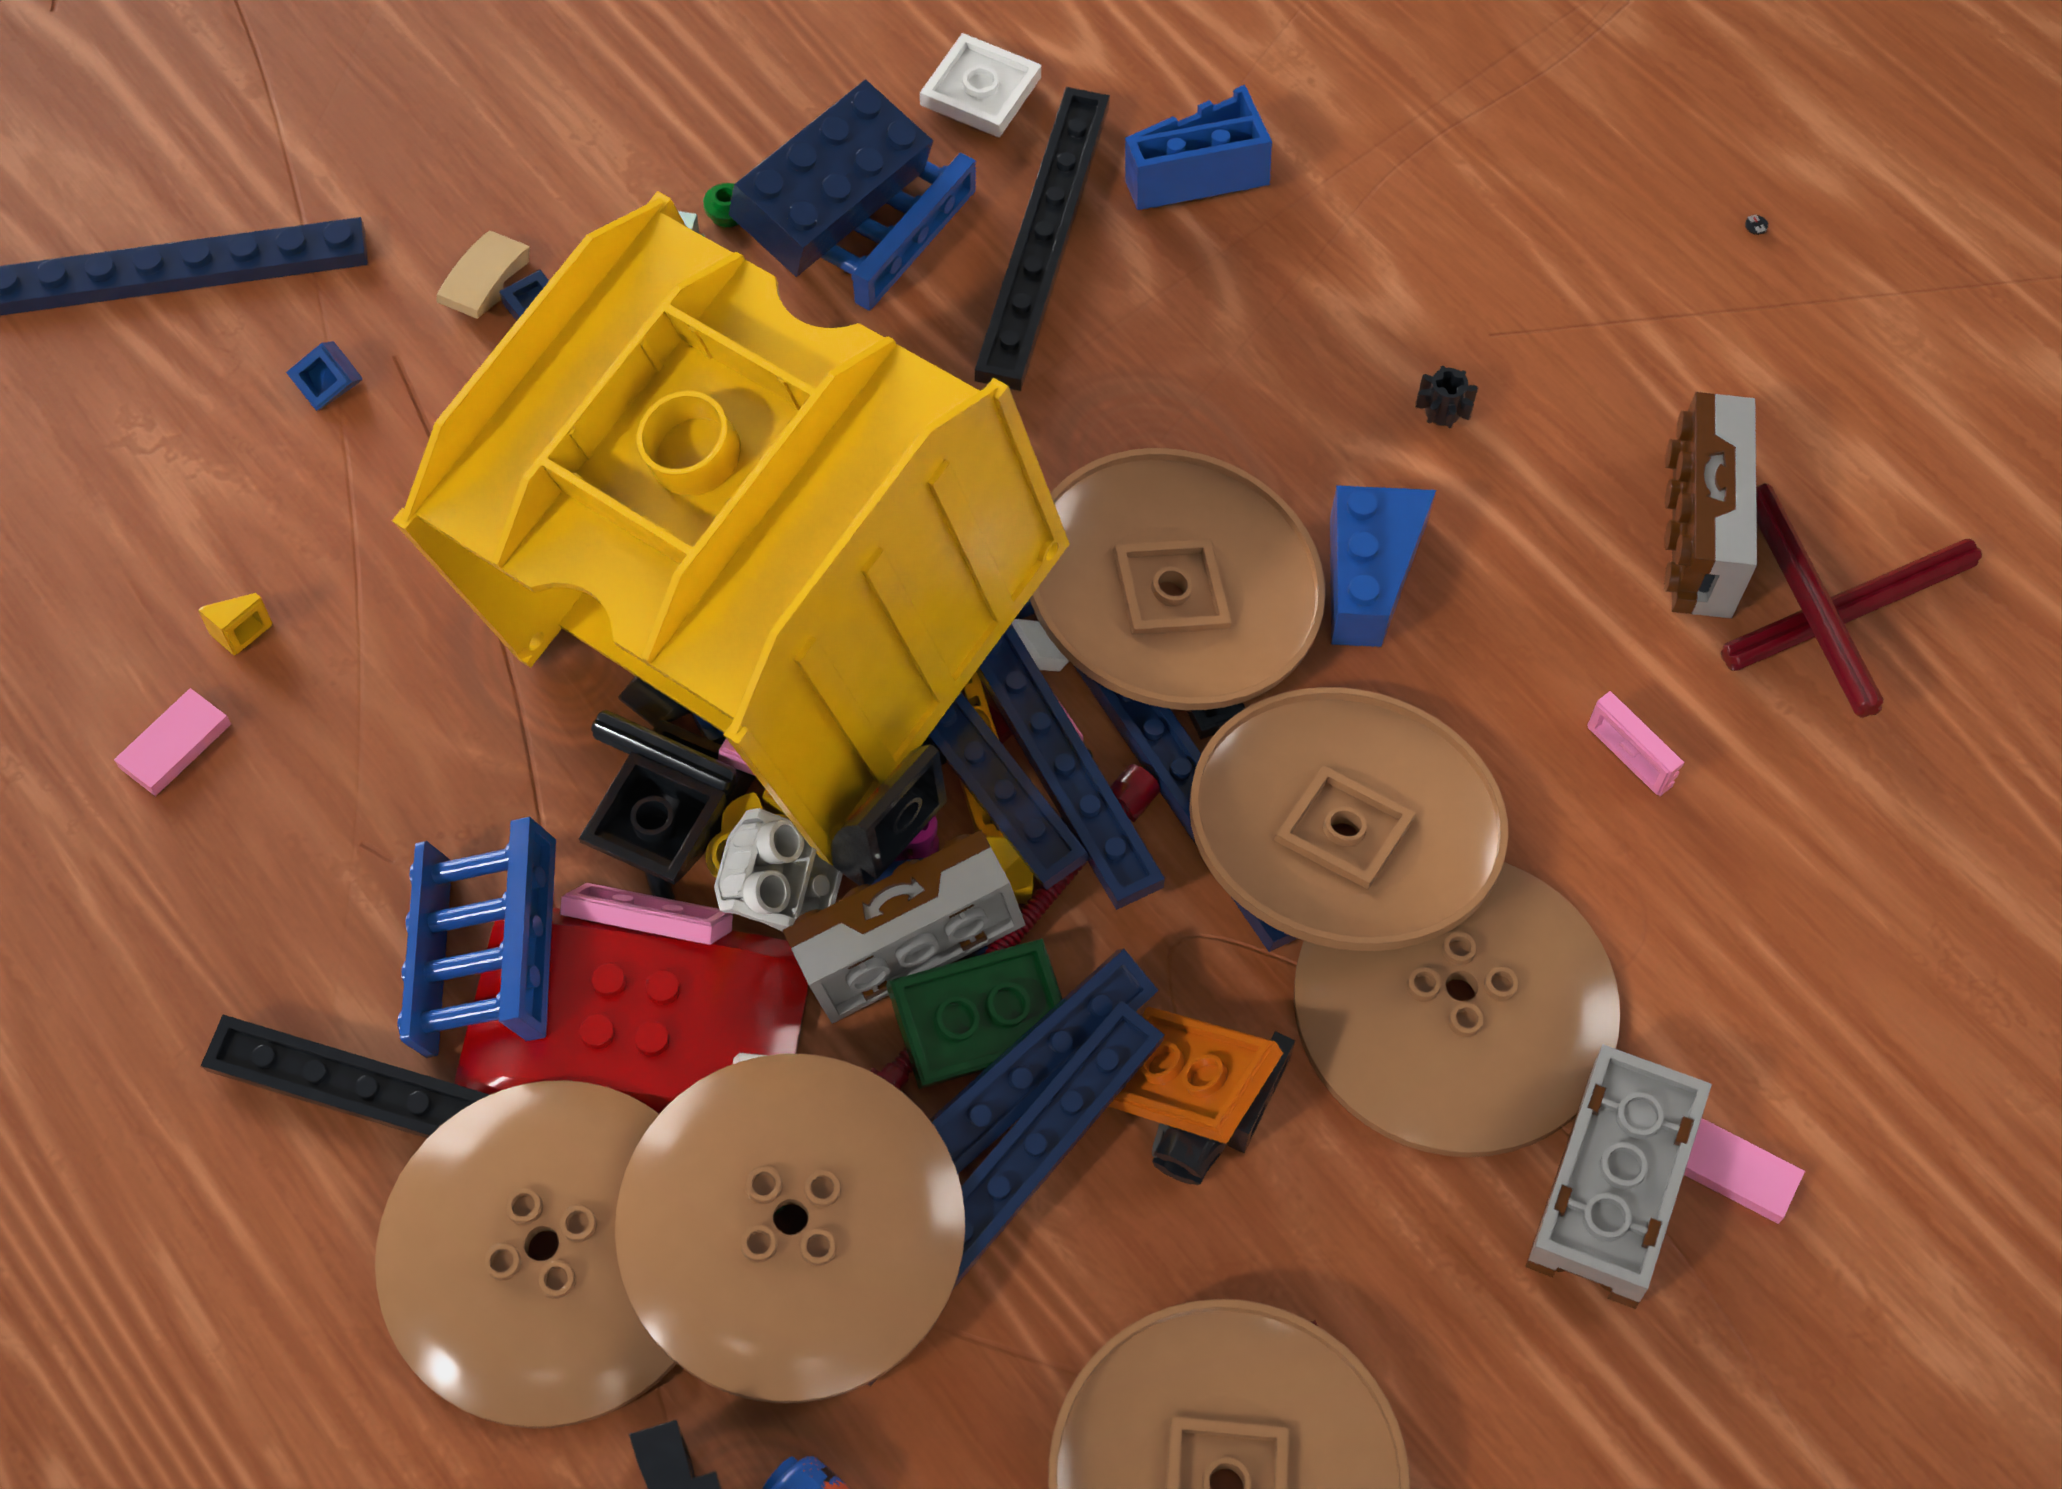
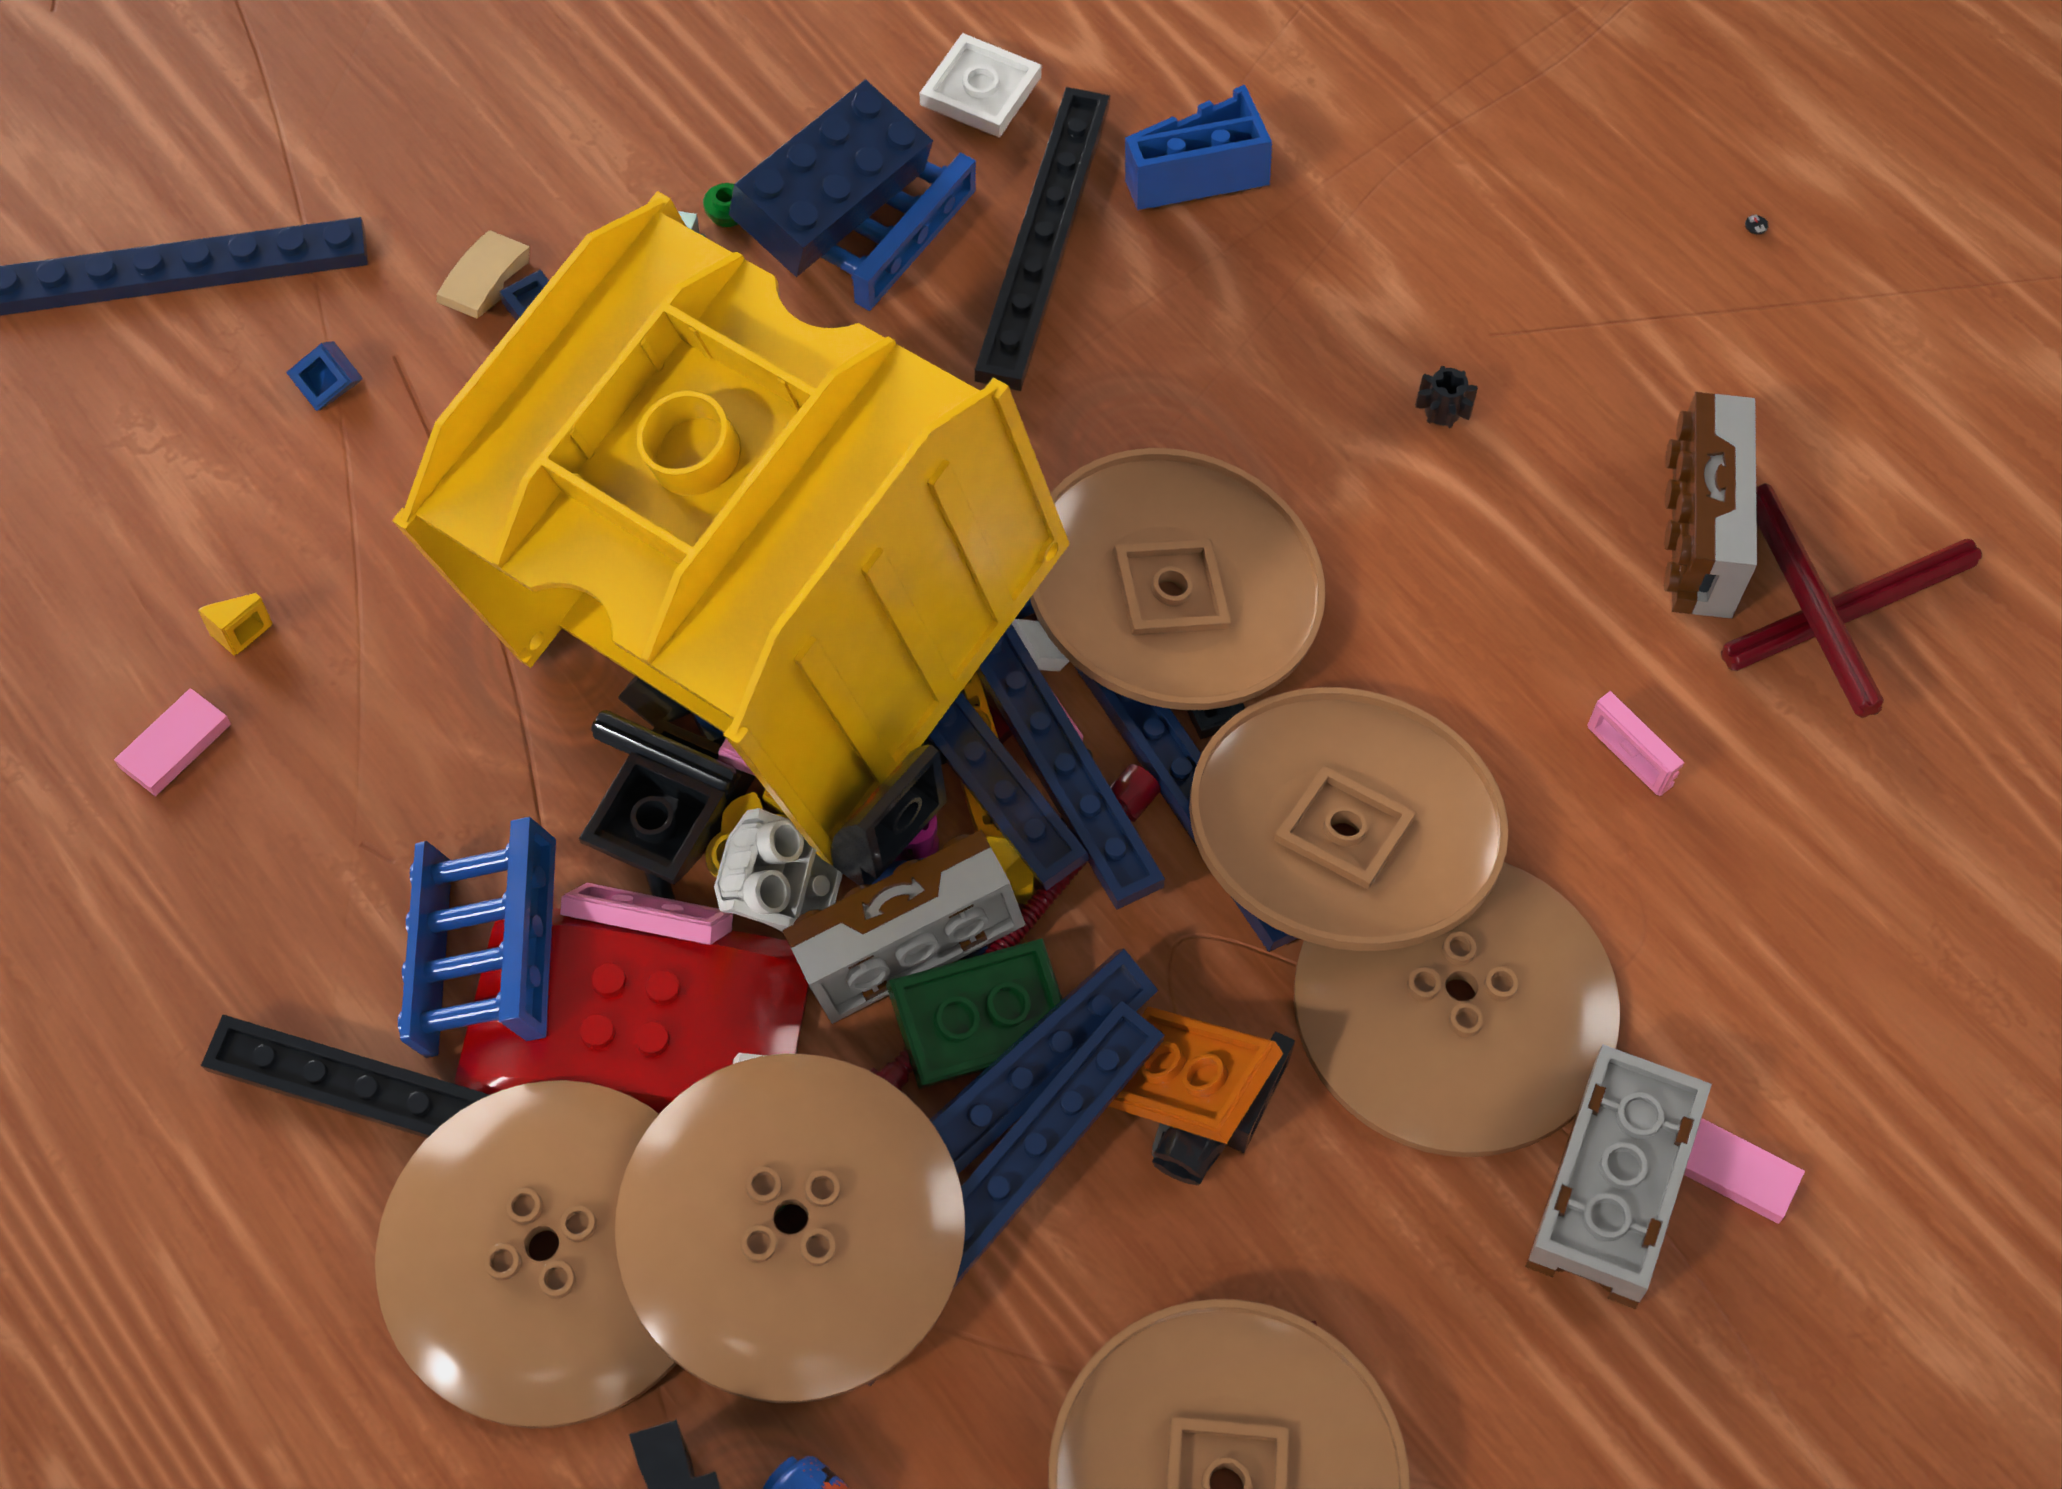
blue wedge [1330,485,1436,647] -> none

